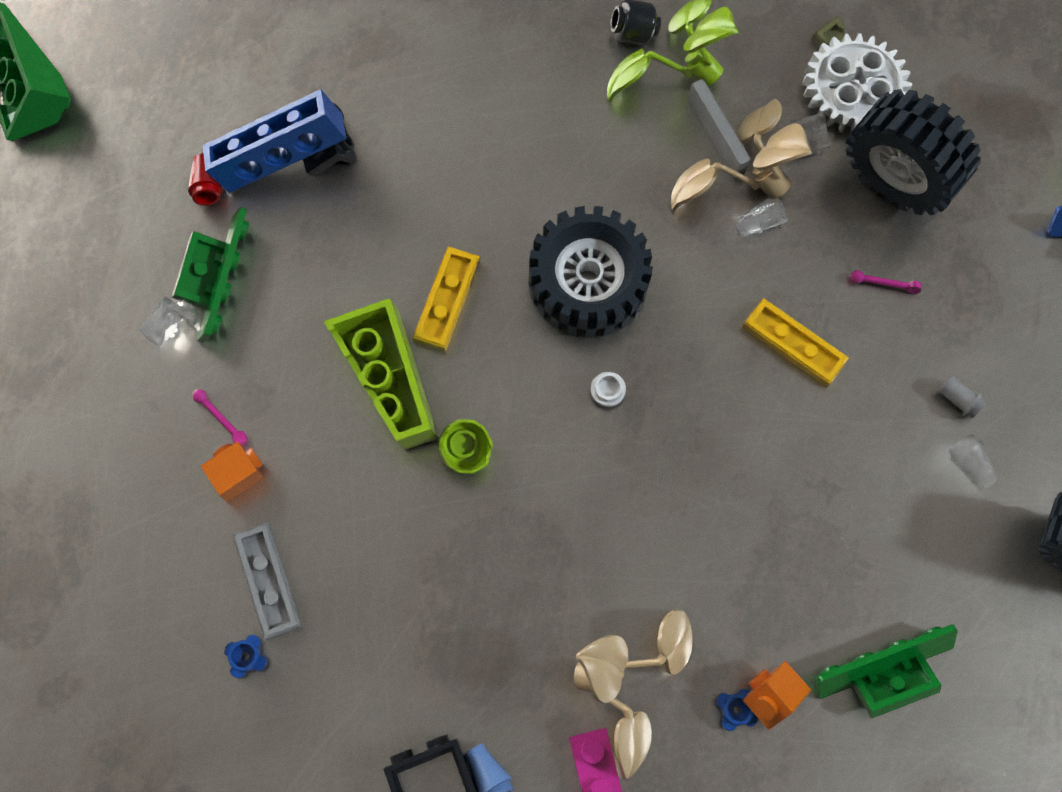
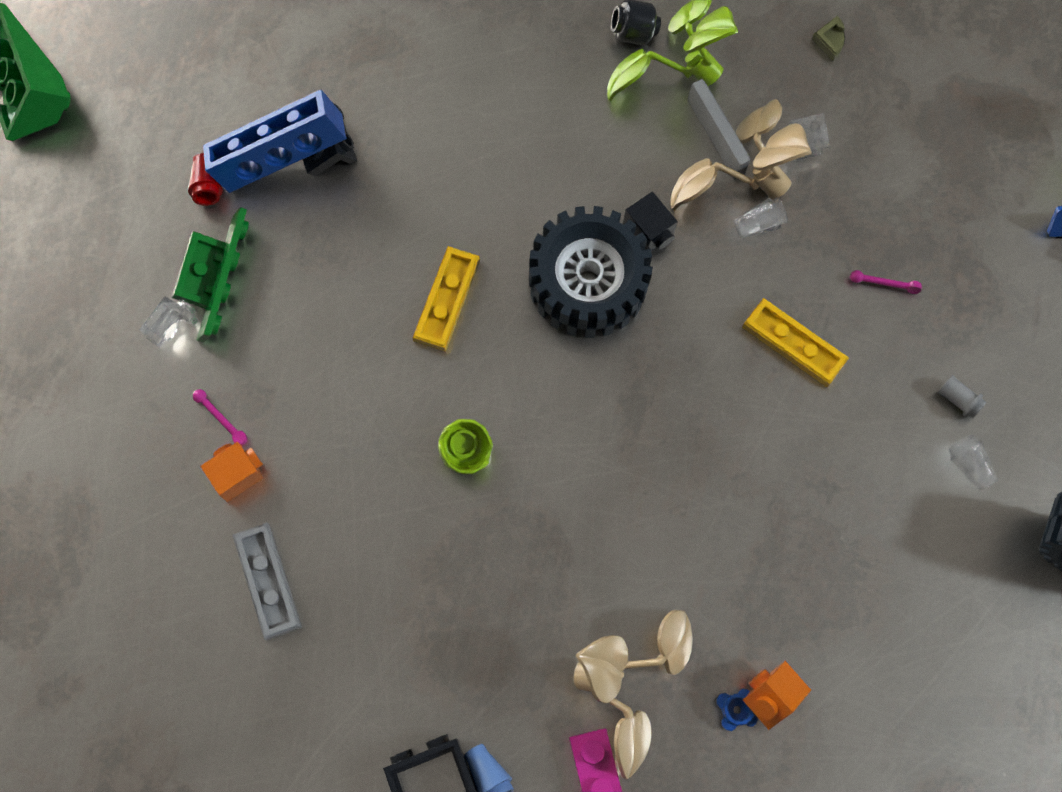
blue plate [224,635,267,678] -> none
lime wedge [323,298,439,450] -> none
white plate [591,372,626,407] -> none
white gear [802,33,912,133] -> none
green bracket [815,624,958,719] -> none
black wheel [846,89,981,215] -> none
none -> black brick [623,191,678,251]

